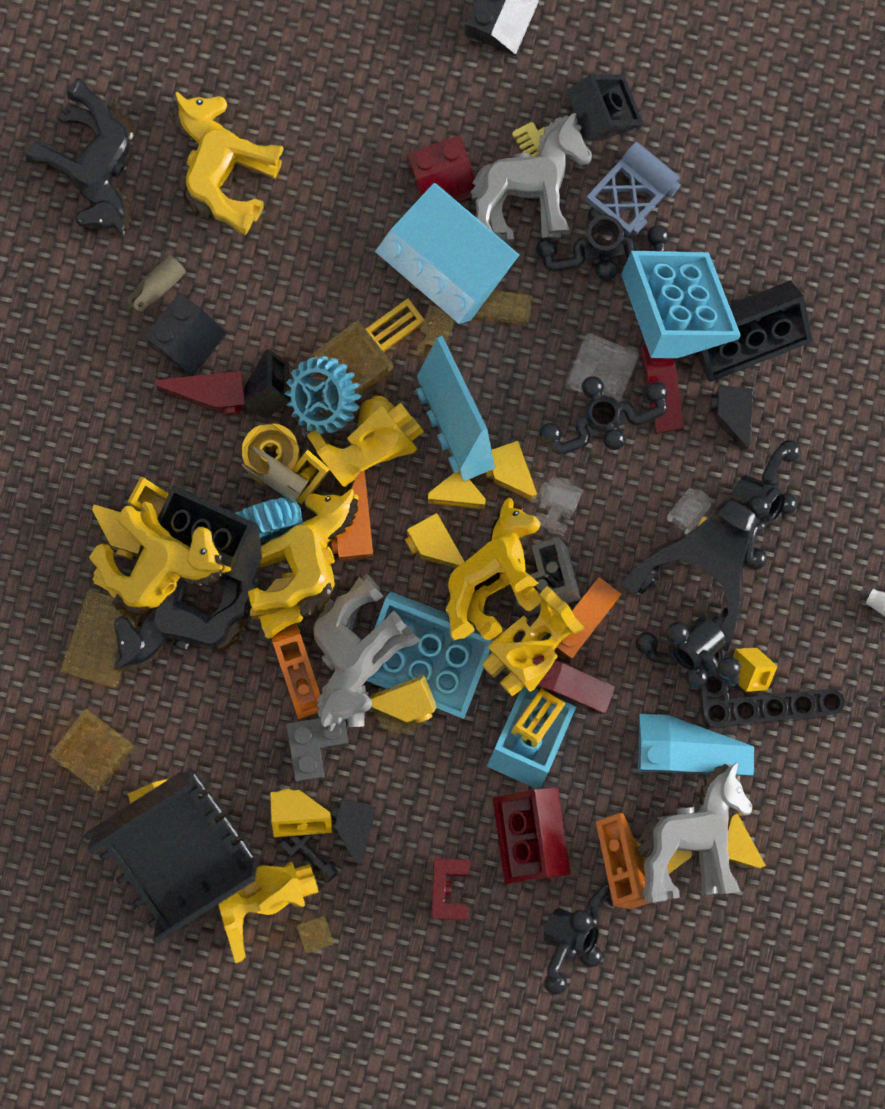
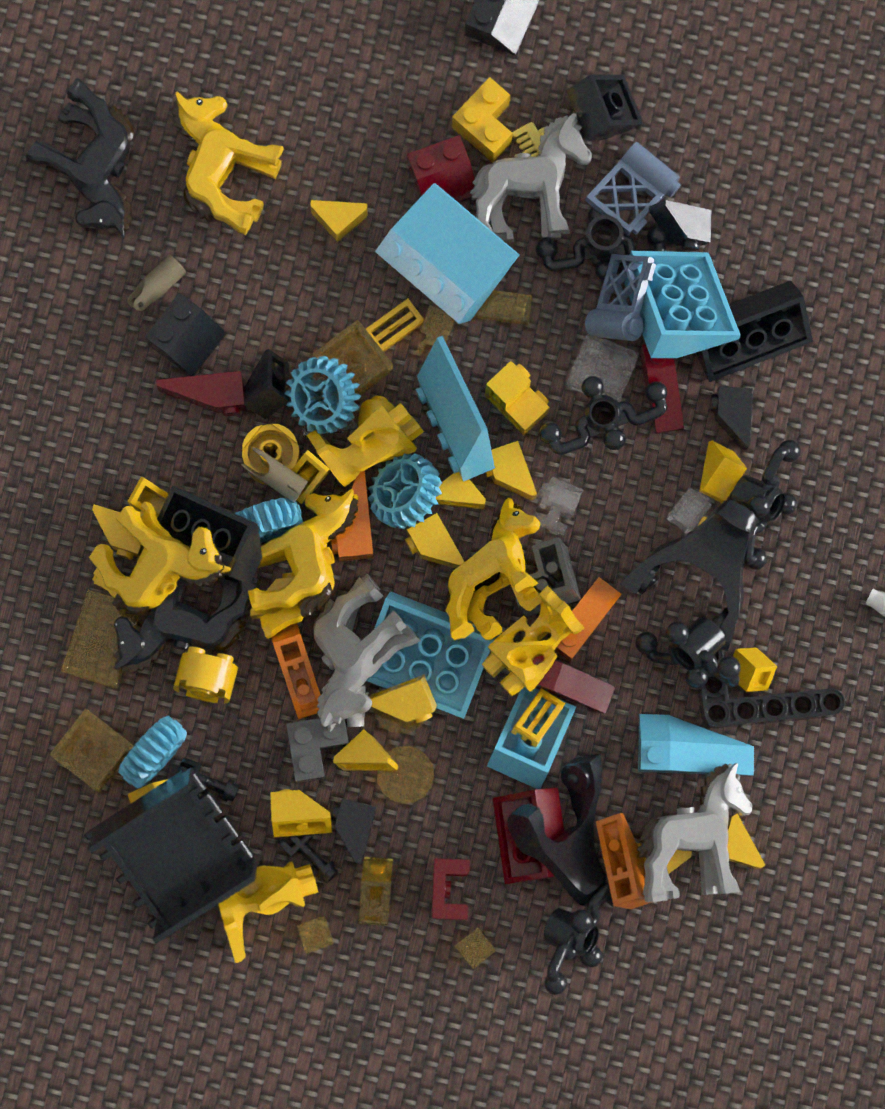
none -> medium azure gear [118,716,187,789]
none -> yellow brick [173,647,238,703]
none -> black hinge [176,758,240,802]
none -> yellow slope [310,200,368,242]
none -> yellow slope [333,729,398,771]
none -> clear yellow slope [359,857,393,926]
none -> medium azure gear [367,453,442,530]
none -> clear yellow tile [377,746,434,804]
none -> yellow brick [452,77,513,163]
none -> clear yellow plate [455,928,496,969]
none -> yellow brick [485,361,550,436]
none -> black animal [507,753,607,906]
none -> sand blue piece [585,254,656,341]
none -> slope [649,200,711,251]
none -> yellow slope [699,440,747,503]

